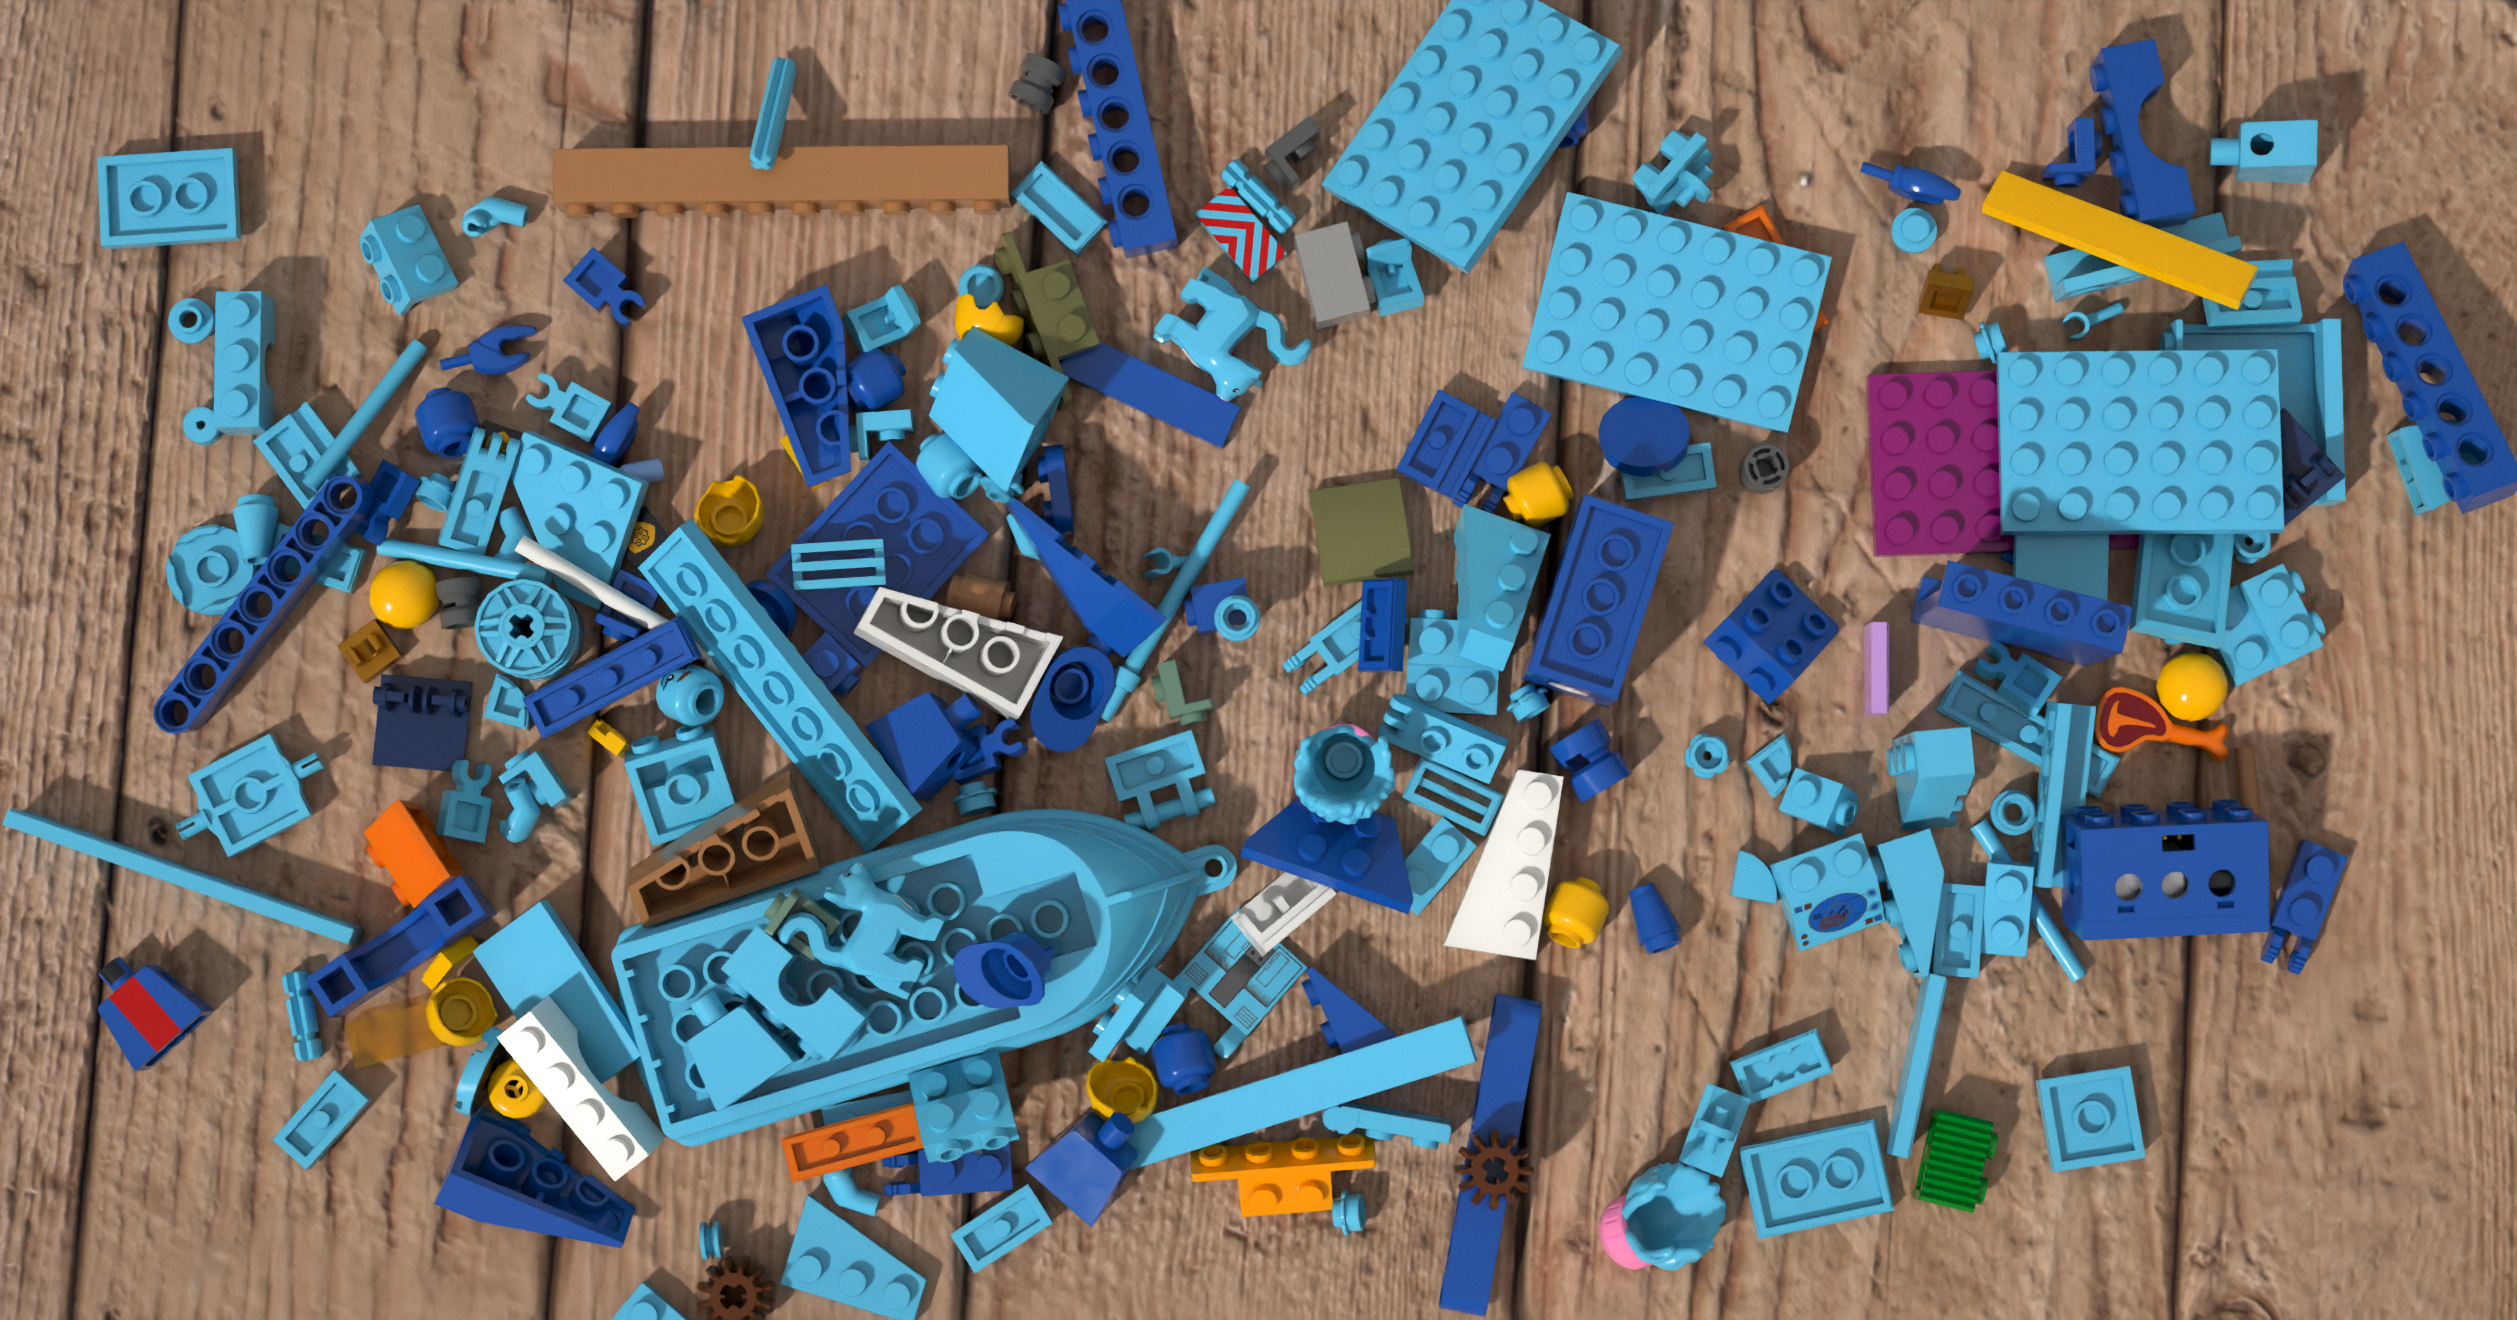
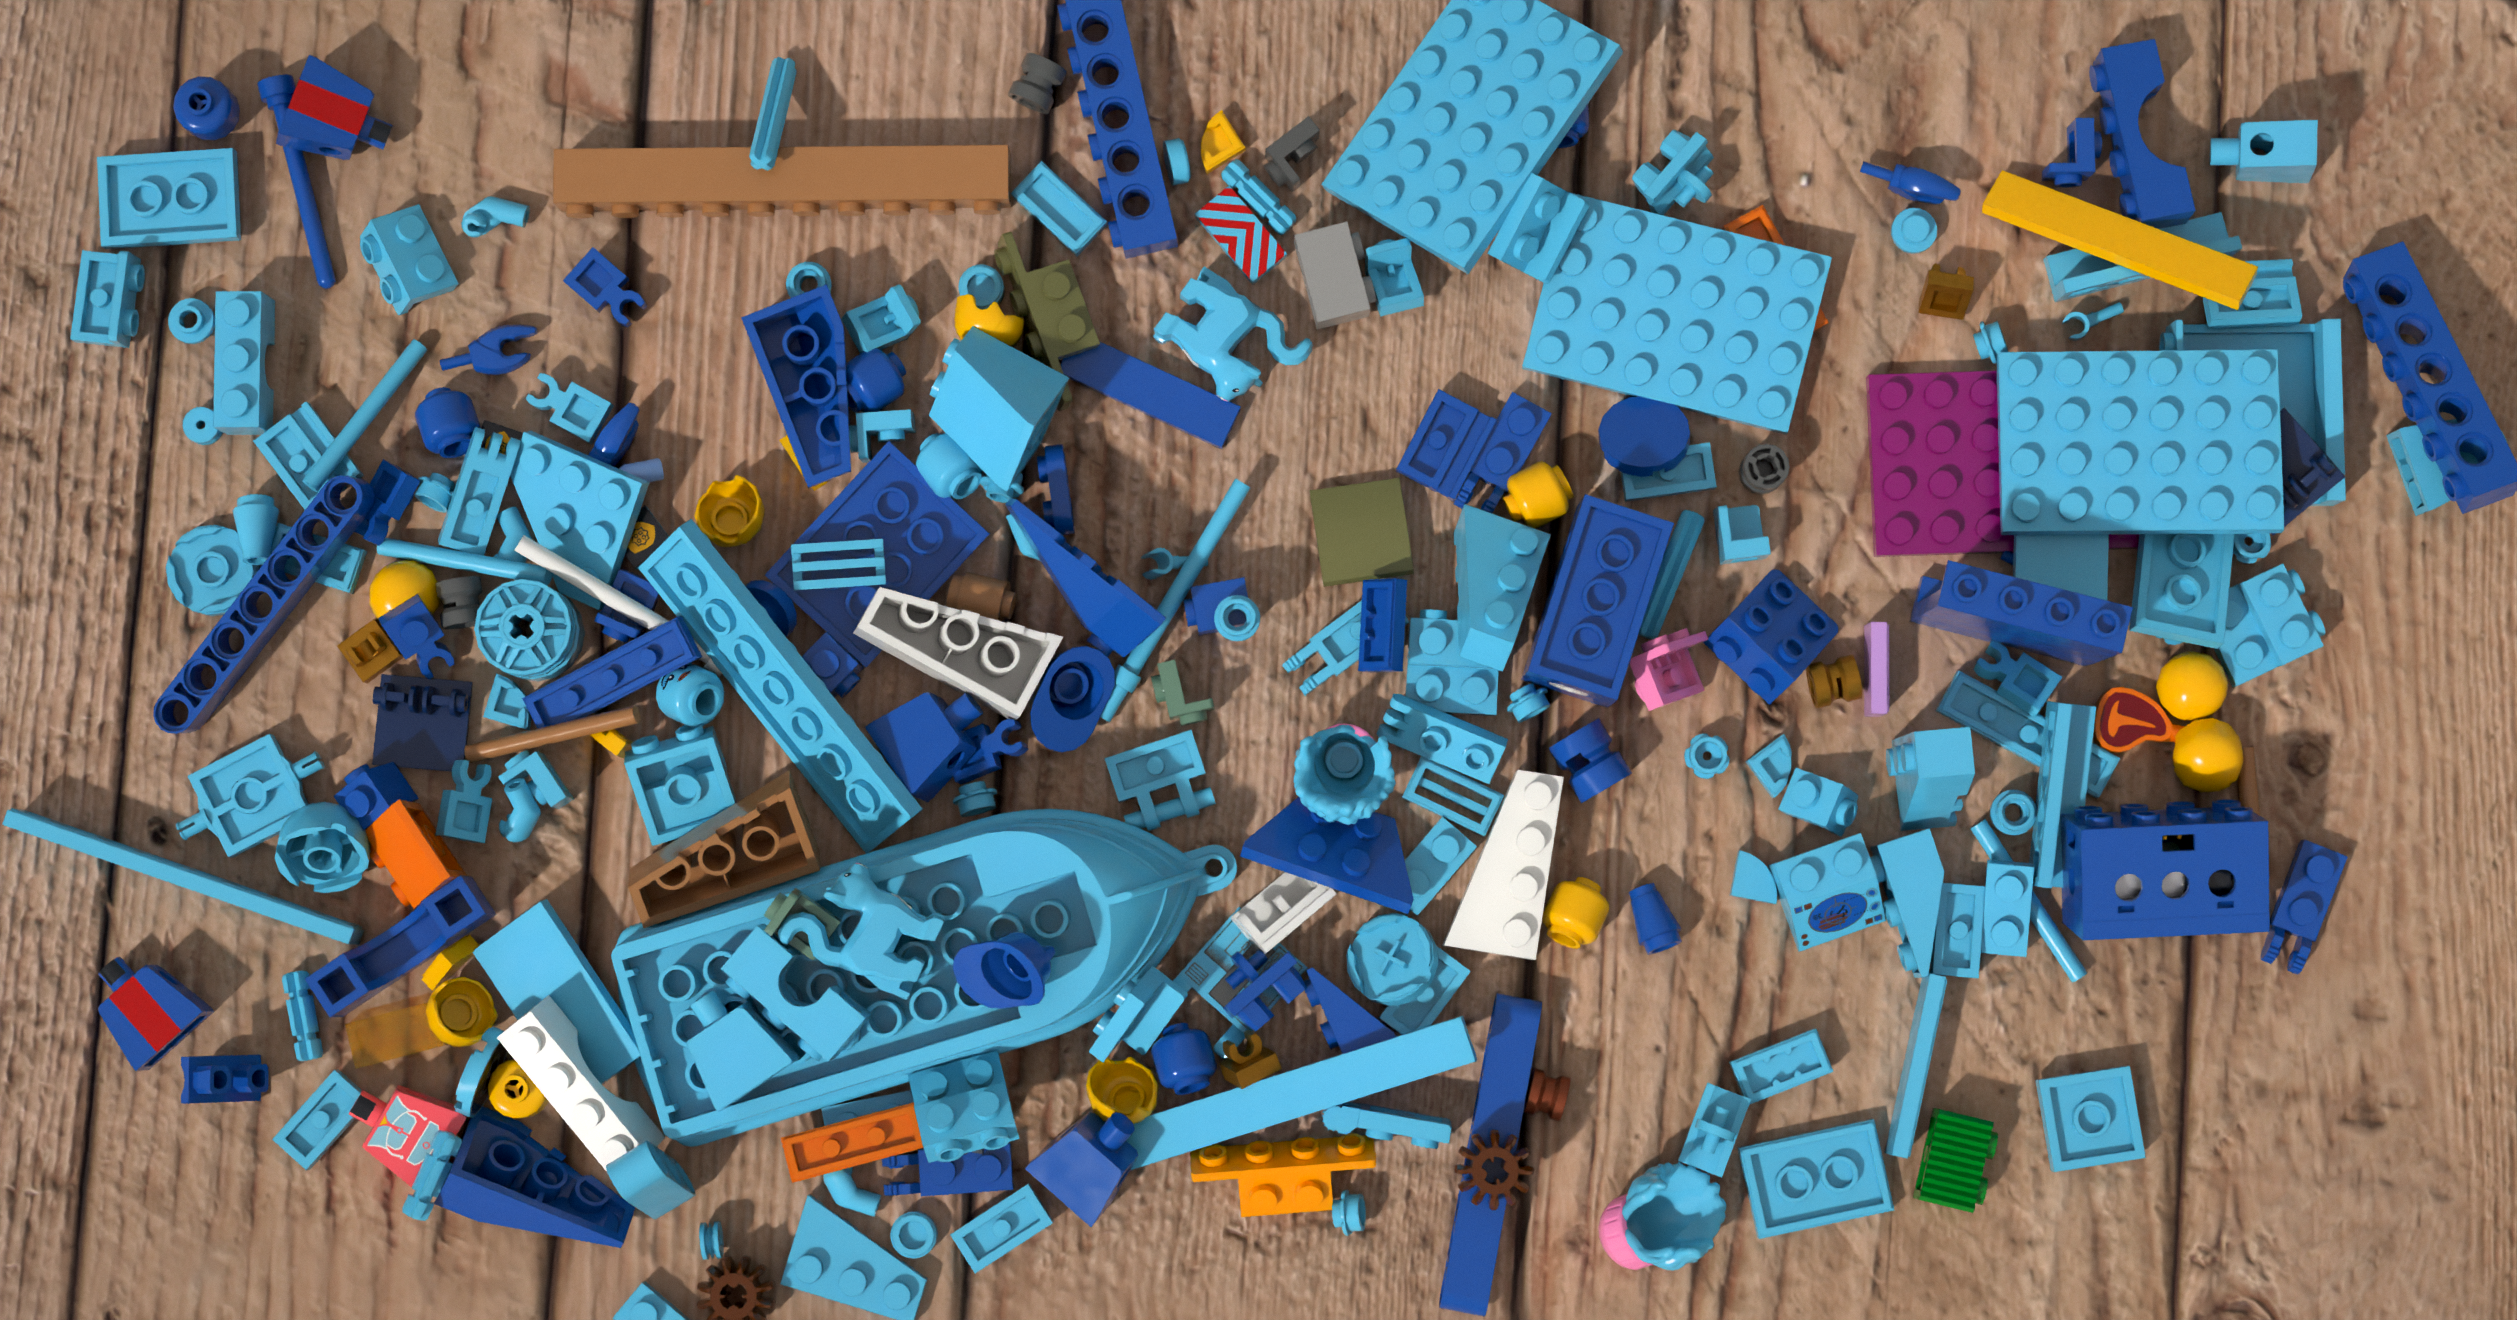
none -> medium azure bracket [70,250,145,348]
none -> blue head [173,76,240,140]
none -> blue hips [181,1055,269,1104]
none -> blue piece [257,74,336,289]
none -> medium azure cylinder [275,802,371,893]
none -> torso [276,55,393,160]
none -> blue brick [333,762,419,831]
none -> coral torso [349,1085,467,1187]
none -> blue plate [378,594,454,679]
none -> medium azure axle [402,1130,462,1221]
none -> medium nougat bar [464,705,641,763]
none -> medium azure beam [606,1140,696,1220]
none -> medium azure plate [786,262,832,298]
none -> medium azure tile [890,1211,938,1259]
none -> medium azure tile [1163,138,1191,186]
none -> yellow tile [1200,110,1246,174]
none -> pearl gold tile [1219,1030,1282,1089]
none -> blue hips [1223,949,1307,1032]
none -> medium azure tile [1346,913,1438,1006]
none -> medium azure plate [1379,945,1471,1035]
none -> medium azure bracket [1487,173,1589,284]
none -> copper wheel [1523,1068,1571,1122]
none -> bright pink bracket [1629,628,1708,711]
none -> medium azure axle [1638,510,1705,640]
none -> medium azure panel [1713,505,1771,565]
none -> pearl gold wheel [1806,655,1863,708]
none -> yellow hair [2172,718,2243,792]

